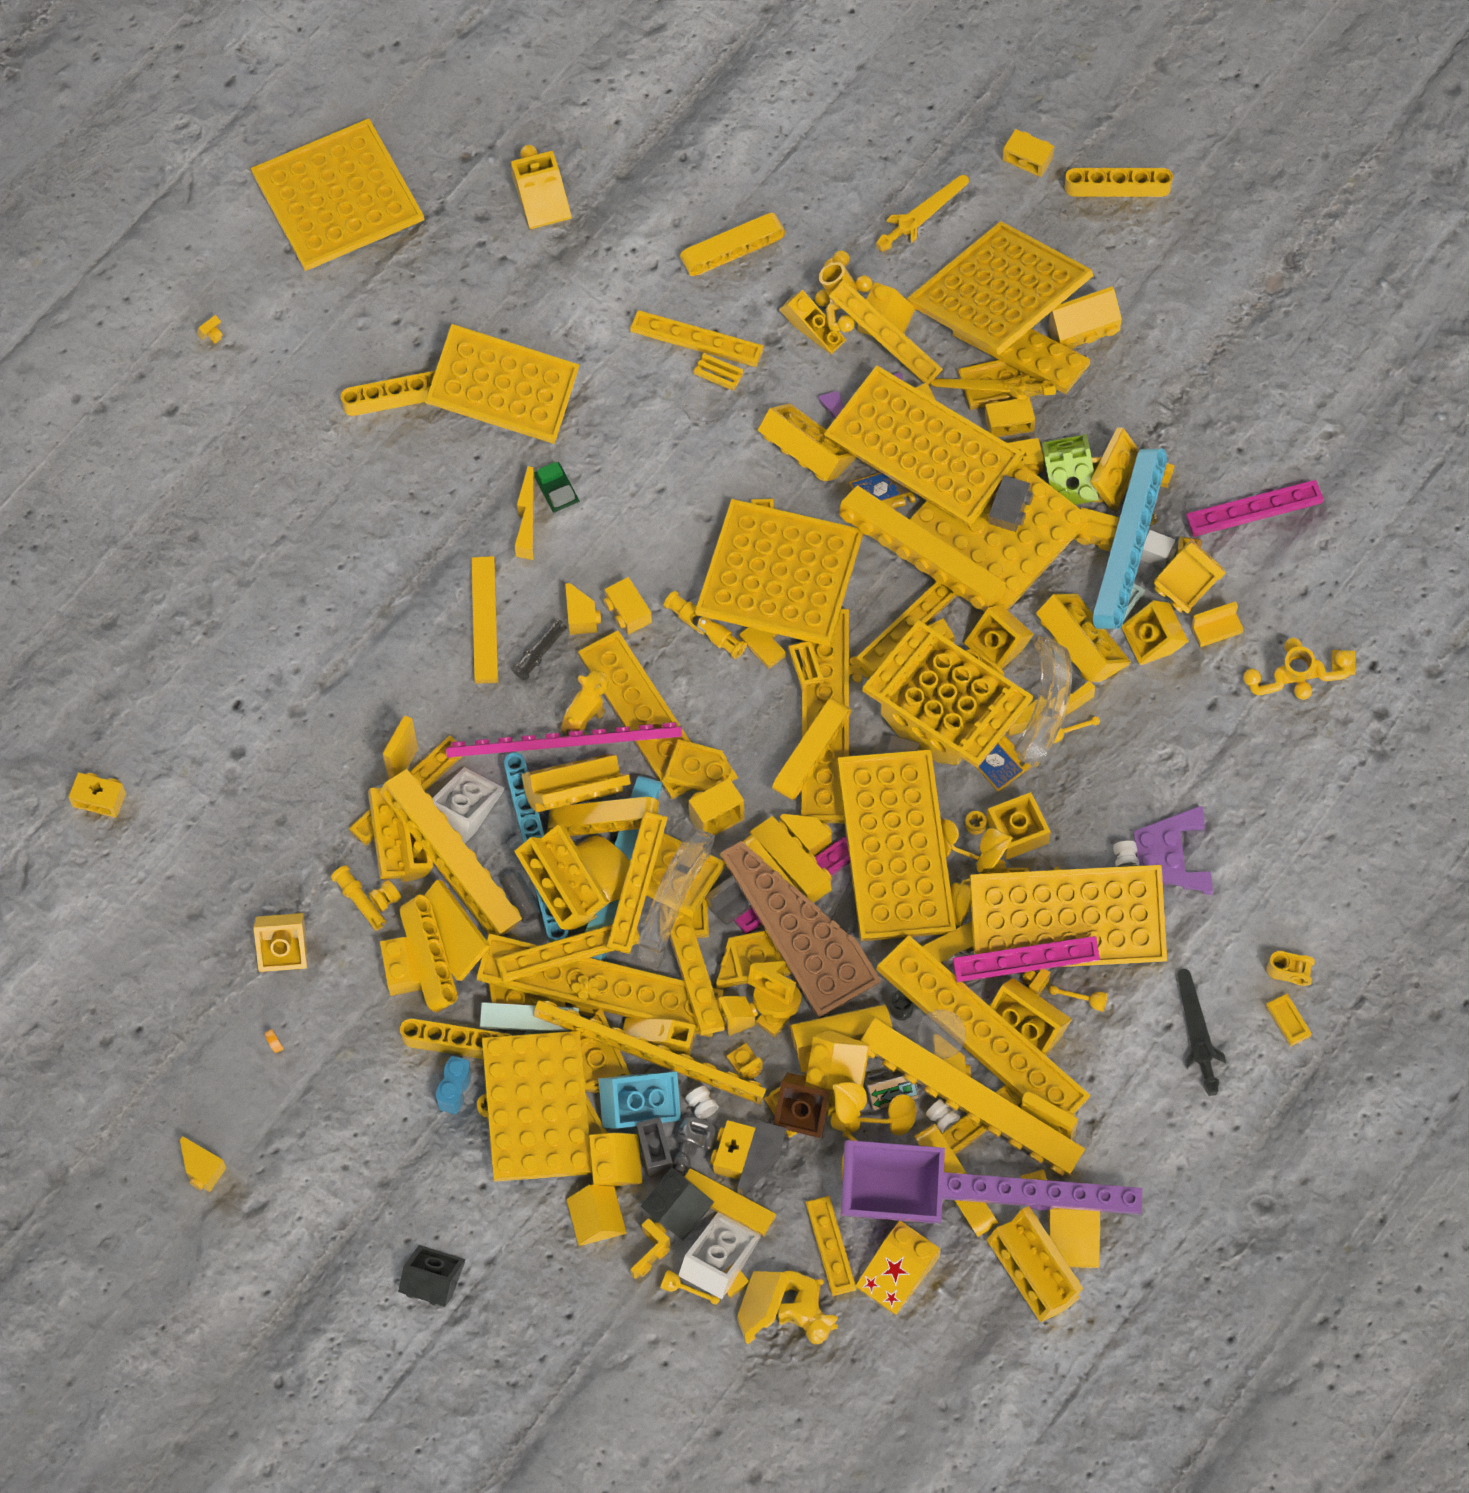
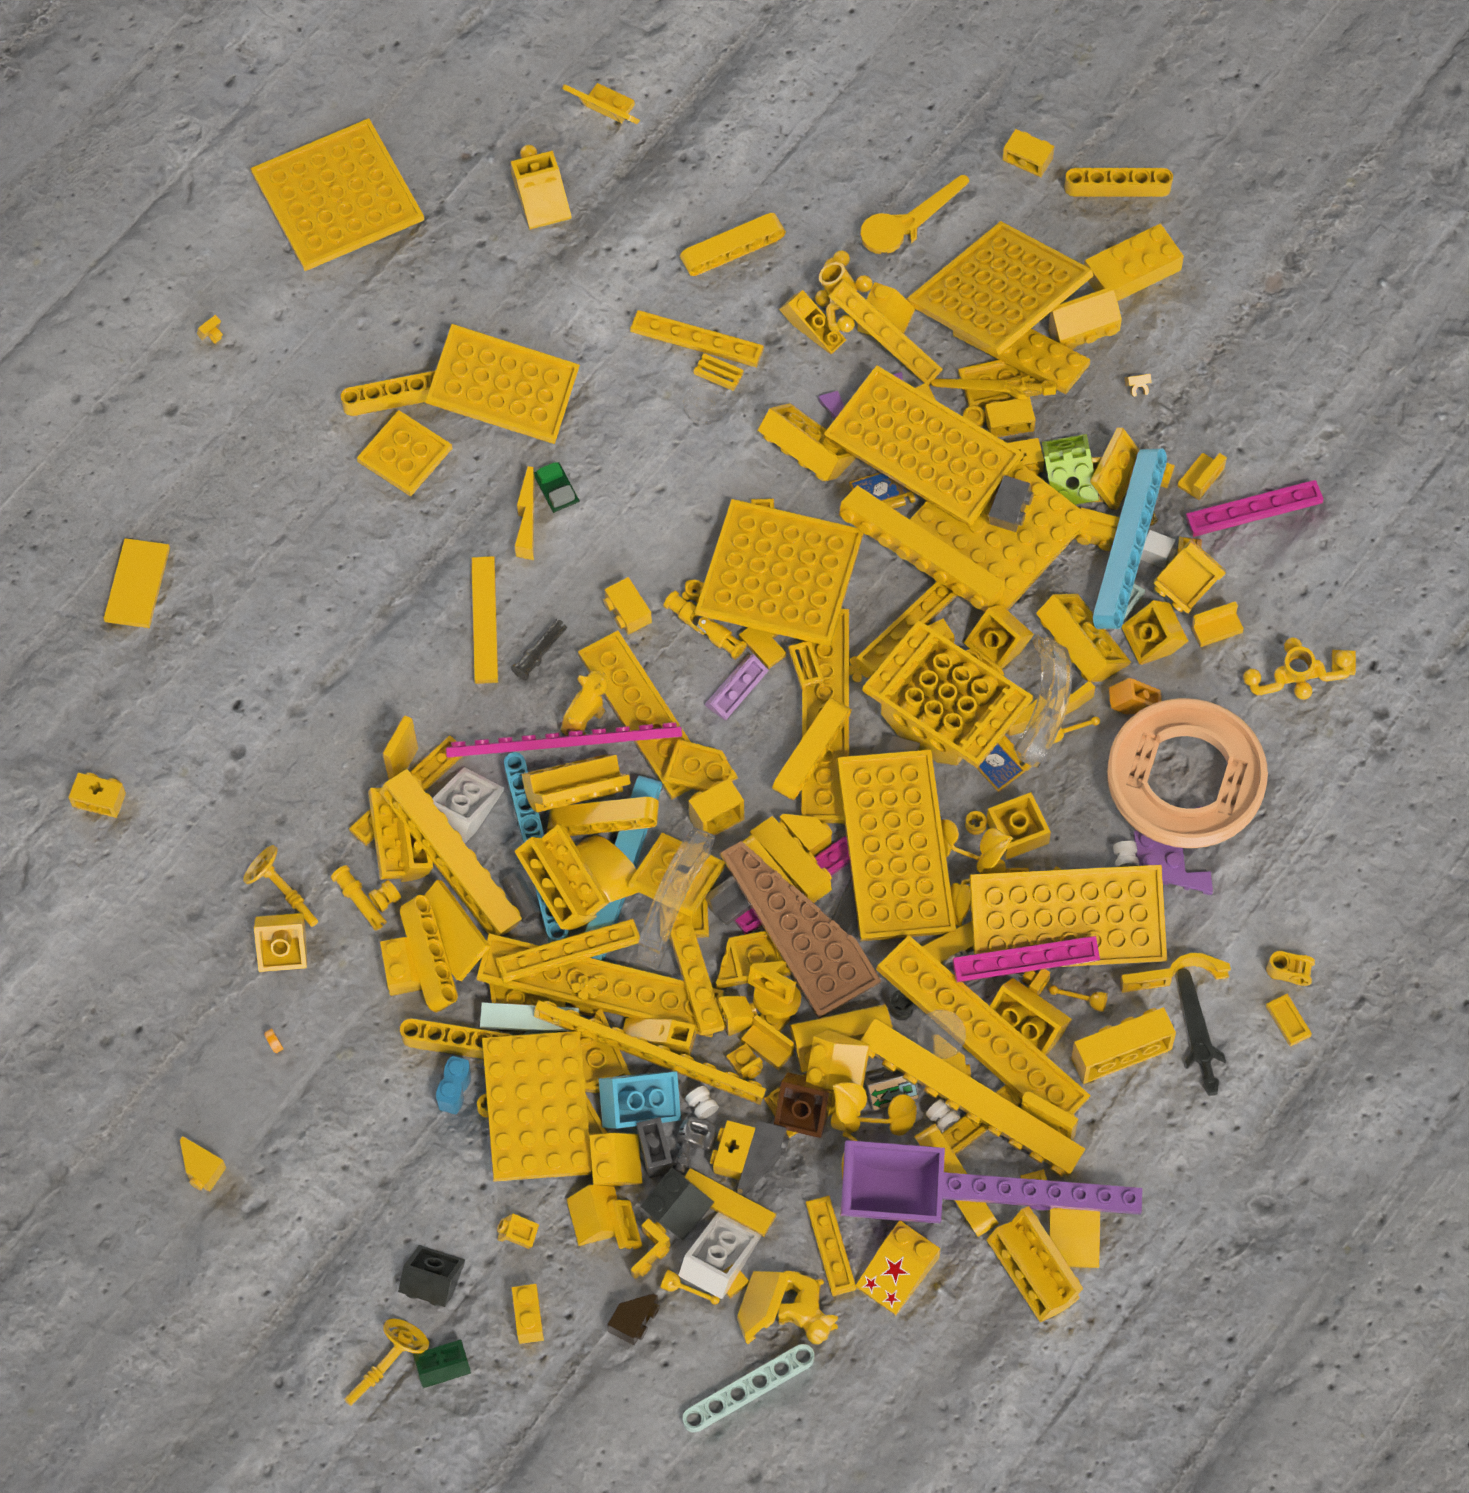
yellow slope [565,583,601,635] -> none
yellow tile [607,811,668,954] -> none
none -> yellow tile [104,538,170,628]
none -> yellow dish [243,845,318,927]
none -> yellow dish [344,1318,429,1406]
none -> yellow plate [357,410,453,497]
none -> dark green hinge [413,1339,471,1389]
none -> yellow bracket [497,1213,539,1249]
none -> yellow brick [512,1284,544,1344]
none -> yellow plate [561,83,640,124]
none -> yellow tile [607,1199,642,1249]
none -> dark brown slope [607,1293,660,1346]
none -> yellow plate [682,580,704,603]
none -> light aqua beam [683,1344,814,1432]
none -> lavender slope [704,654,769,720]
none -> yellow panel [741,1015,794,1071]
none -> yellow tile [860,213,904,254]
none -> yellow tile [963,406,986,427]
none -> yellow brick [1071,1007,1176,1084]
none -> yellow brick [1084,223,1184,301]
none -> light nougat piece [1107,698,1268,848]
none -> light orange slope [1109,678,1162,715]
none -> yellow piece [1120,953,1231,993]
none -> yellow tile [1124,374,1152,397]
none -> yellow panel [1177,453,1227,500]

